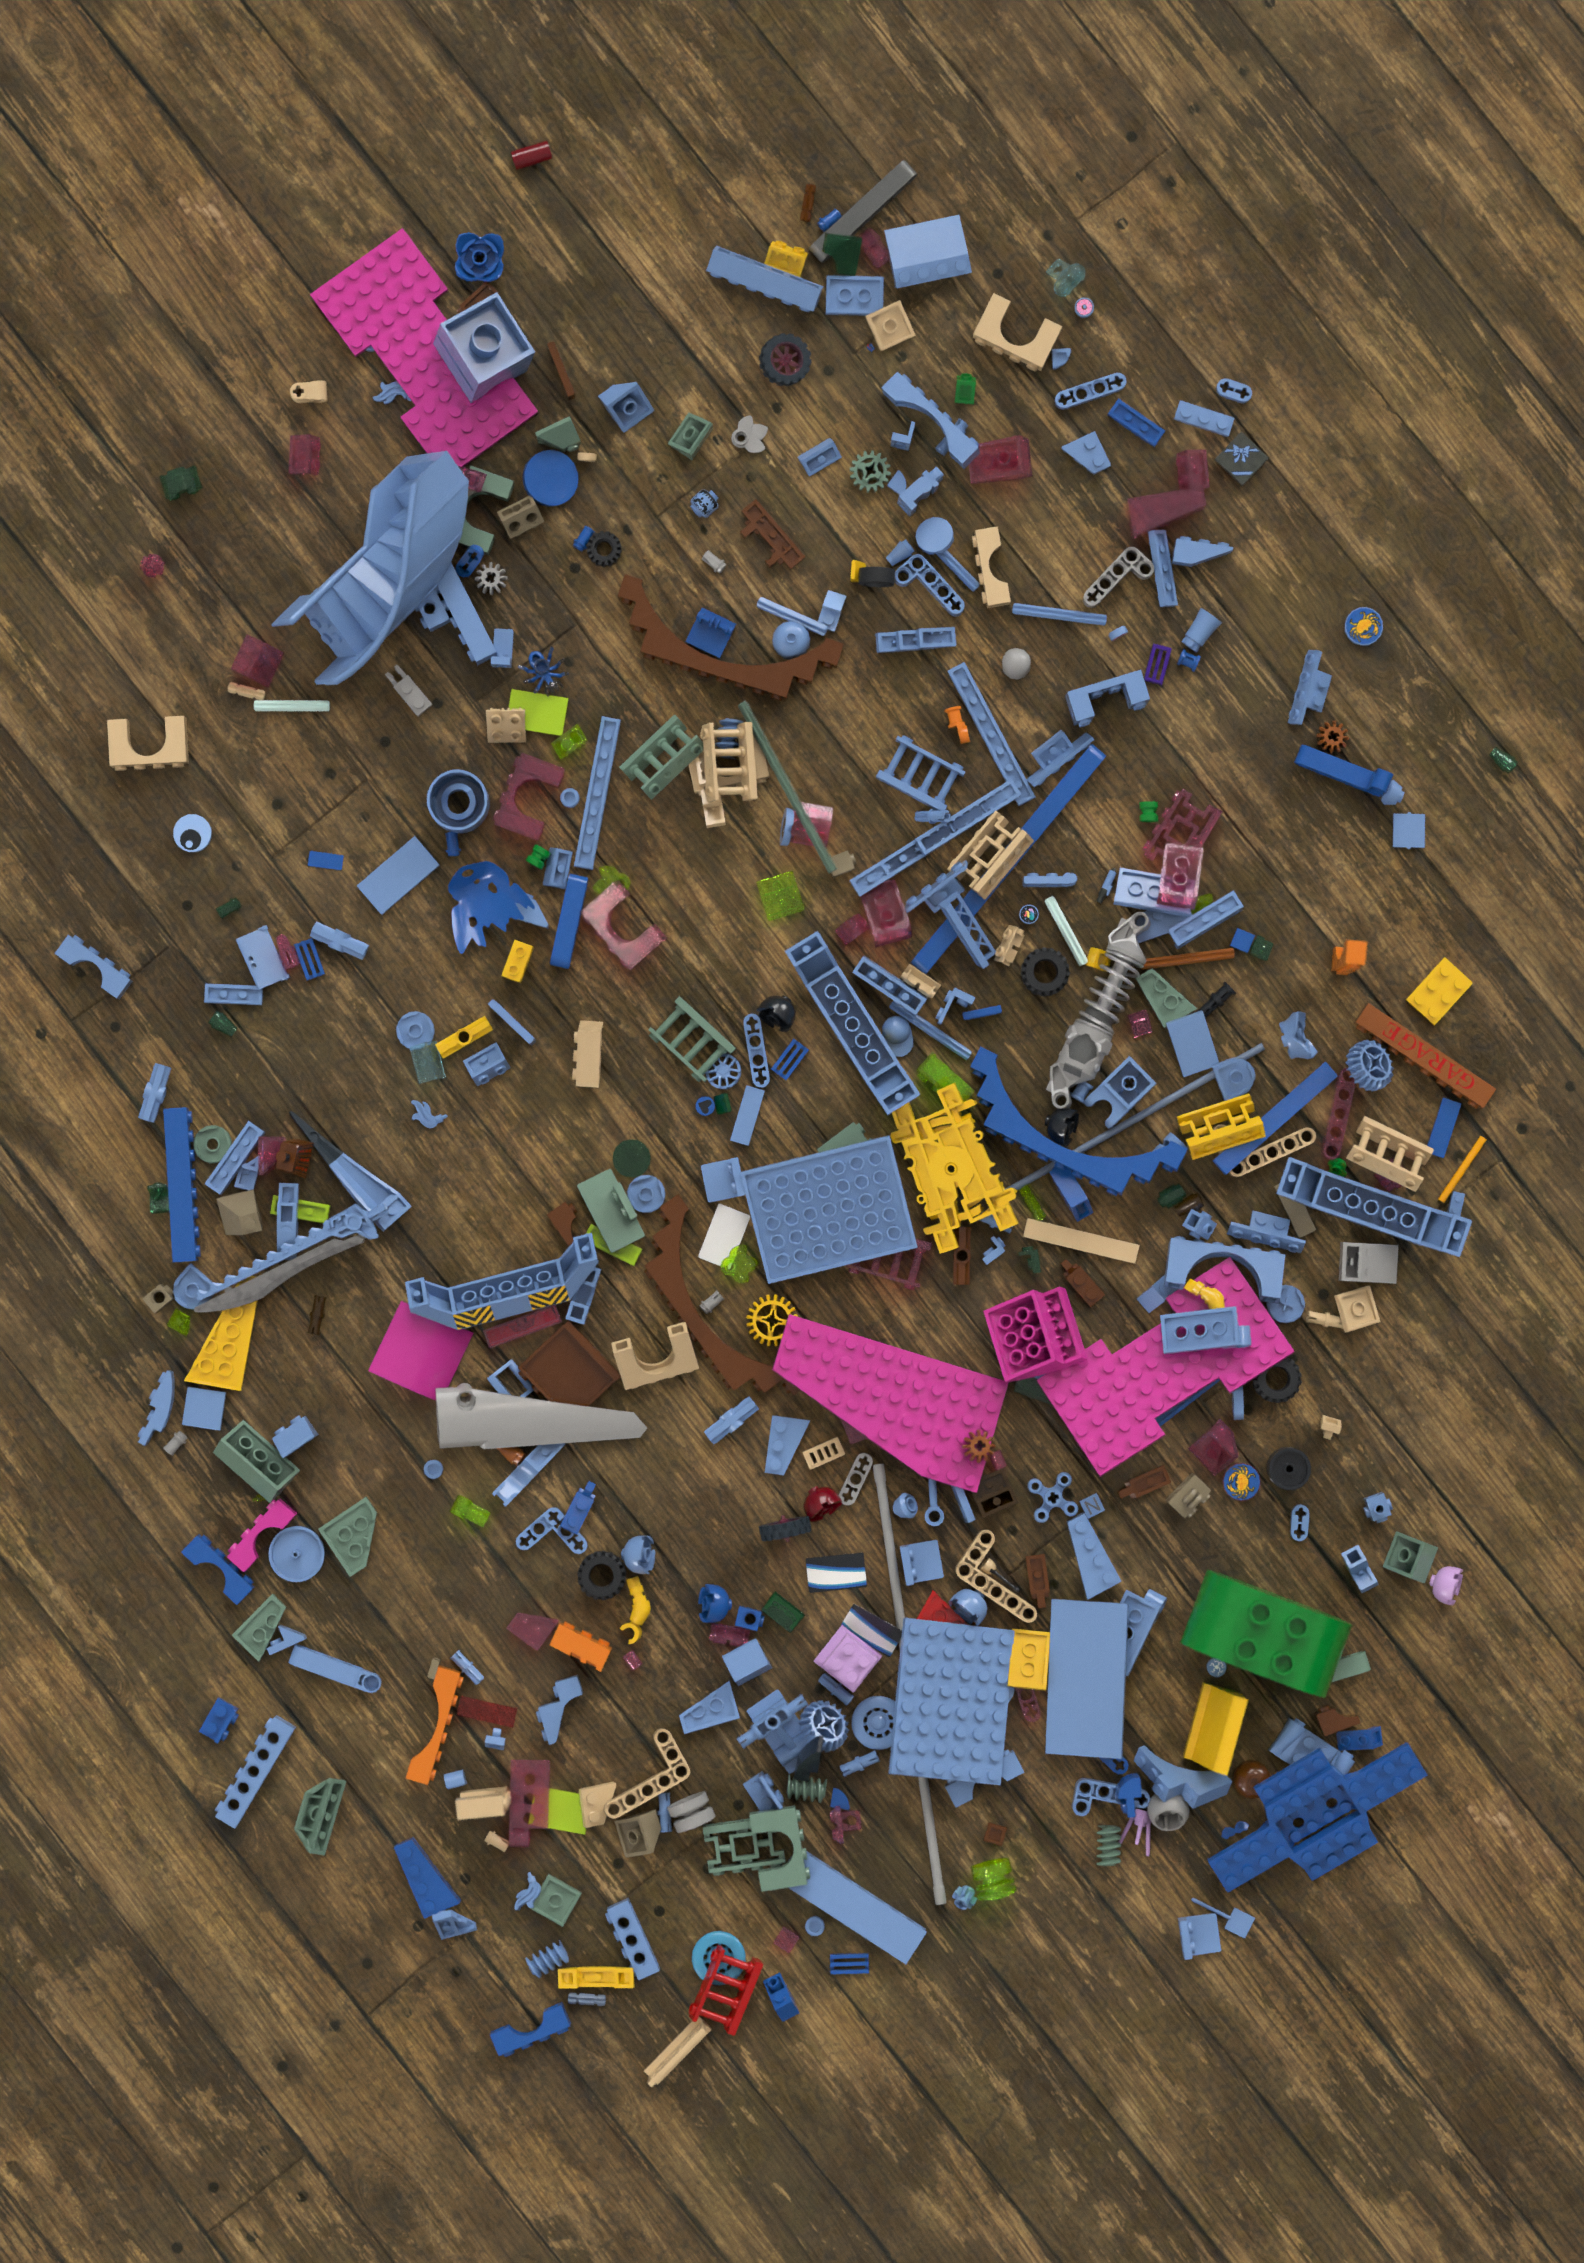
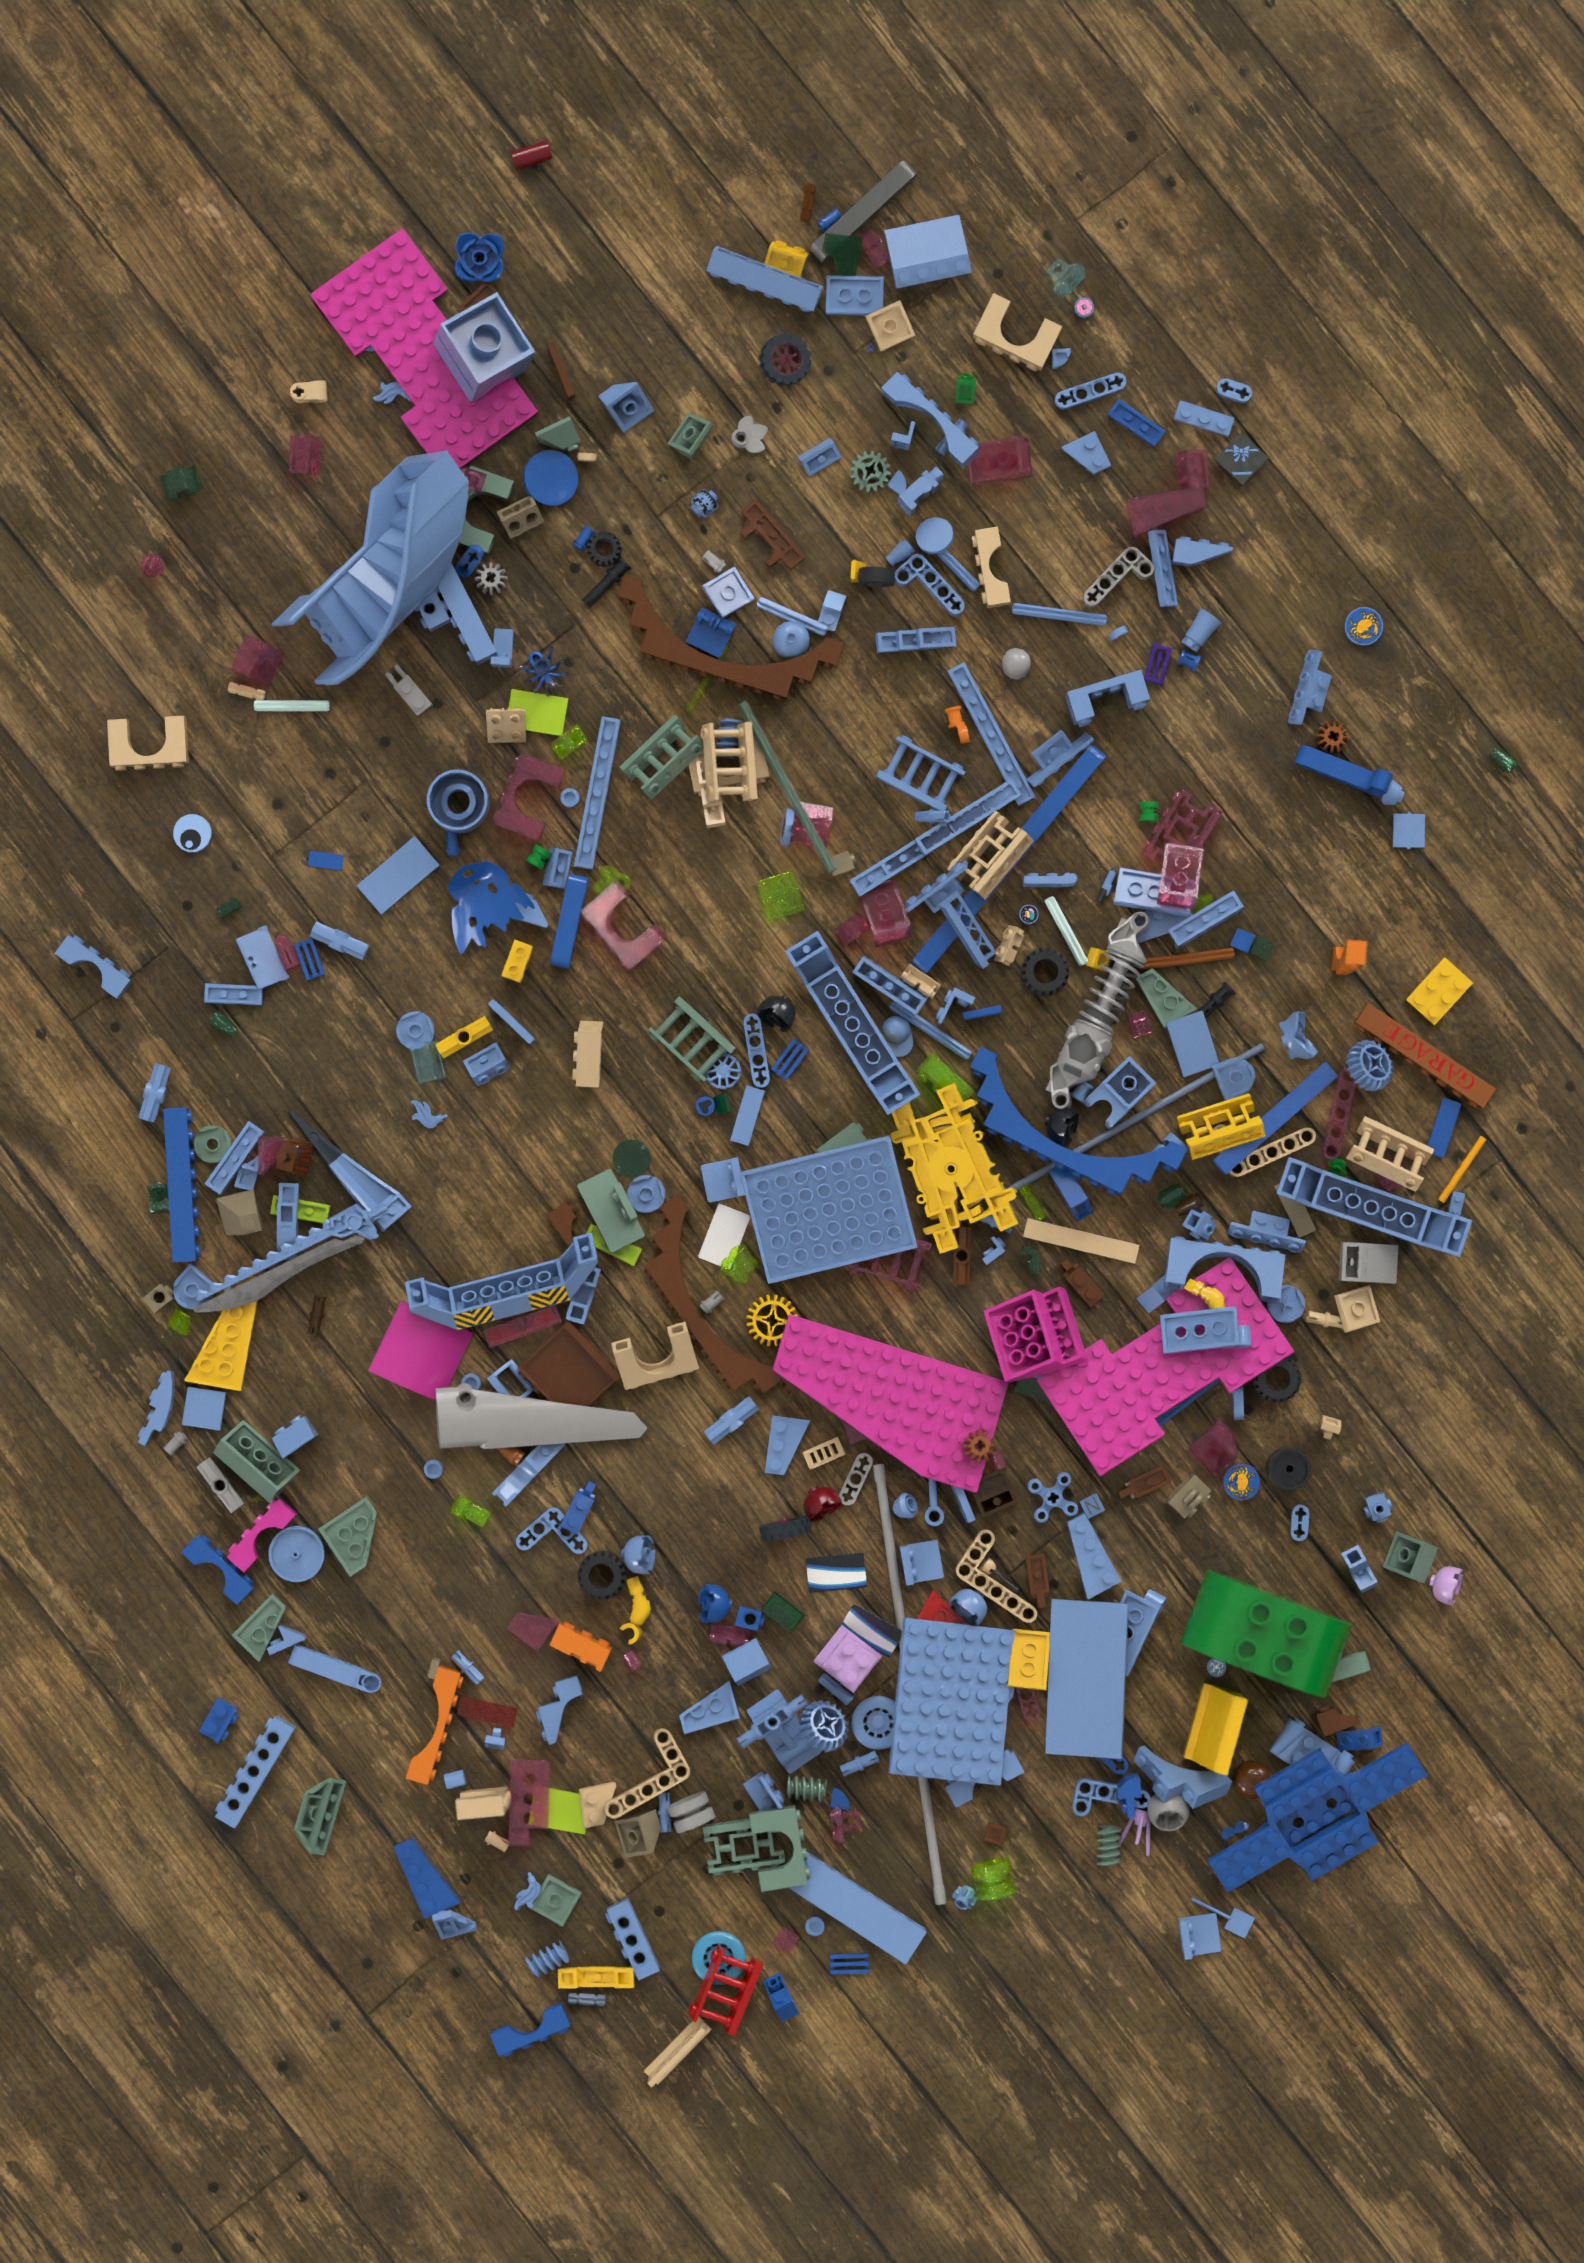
black slope [793,1736,824,1782] -> none
none -> light grey piece [196,1457,244,1513]
none -> medium blue tile [461,1373,481,1389]
none -> black pin [582,557,632,608]
none -> clear neon green bar [685,646,730,714]
none -> tile [702,566,755,619]

